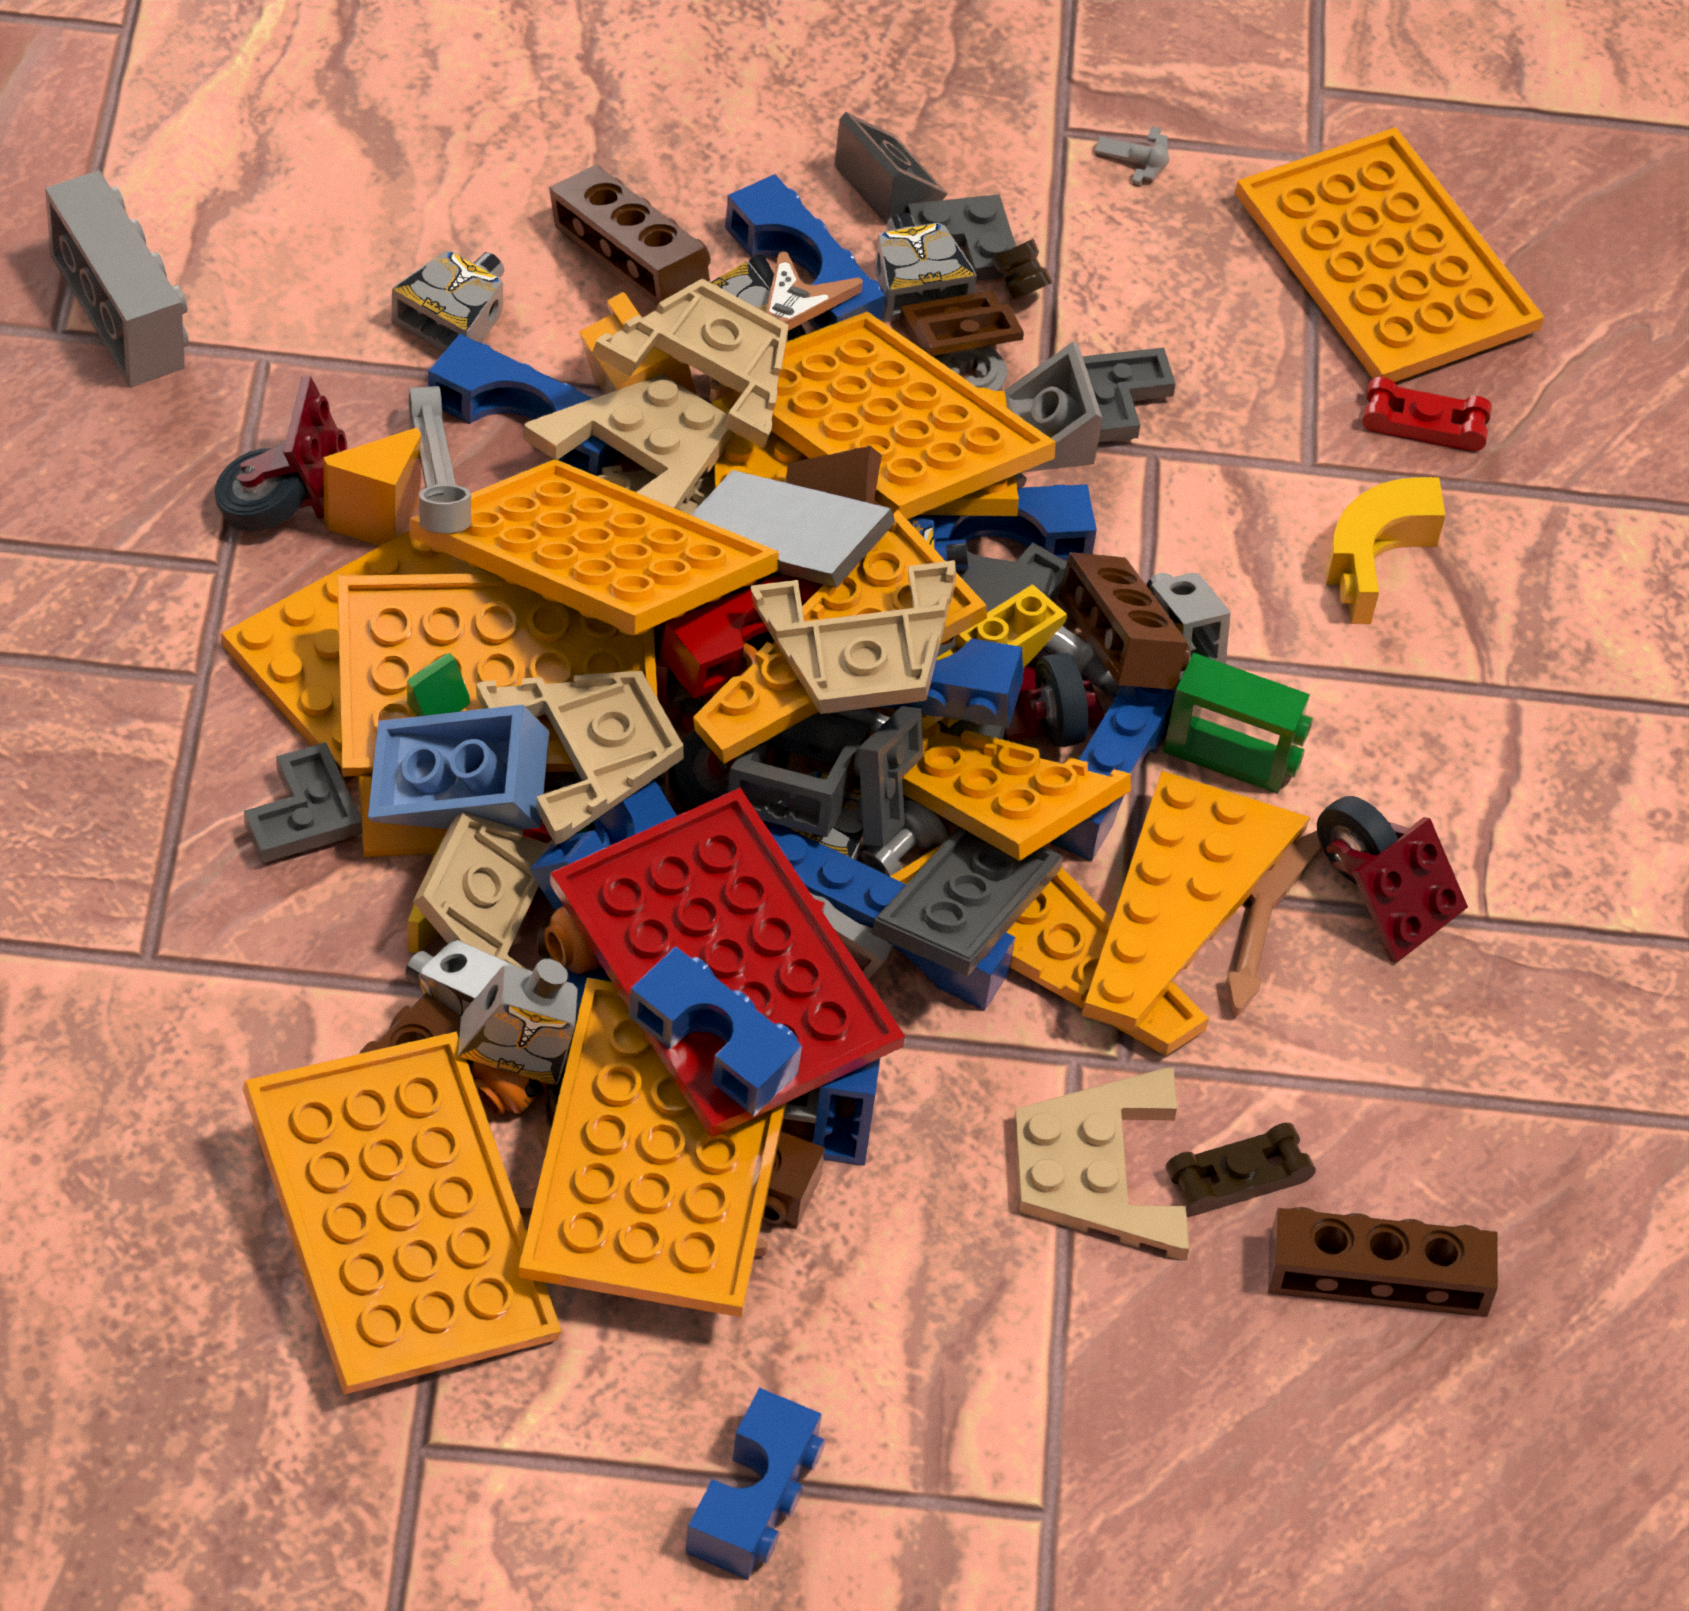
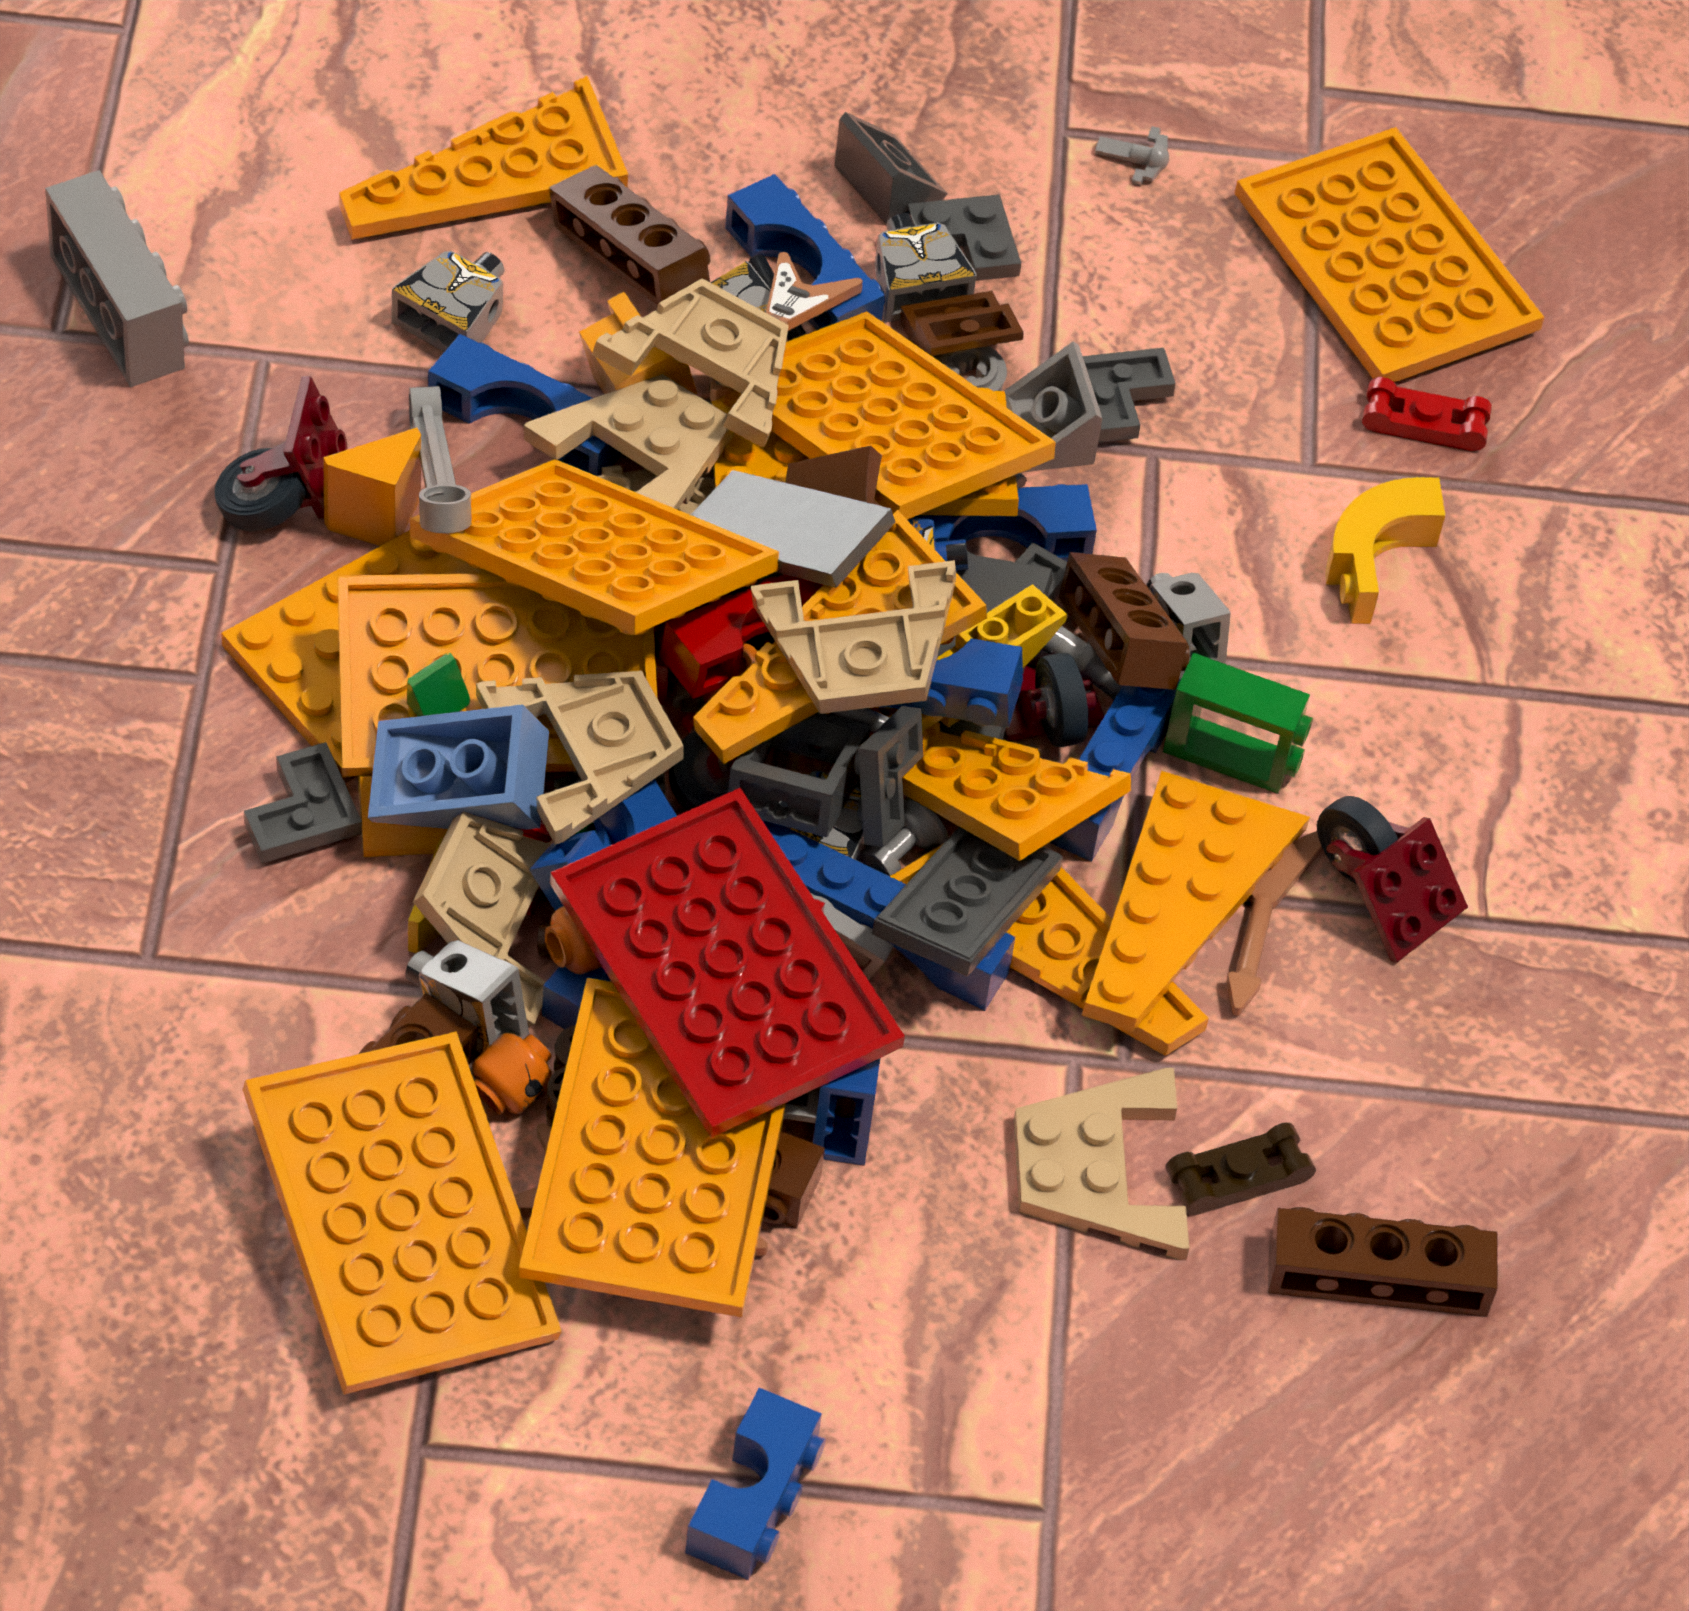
light grey torso [458,959,578,1085] -> none
blue arch [628,946,802,1116] -> none
dark brown wheel [990,238,1053,302] -> none
none -> light orange wing [339,76,629,239]

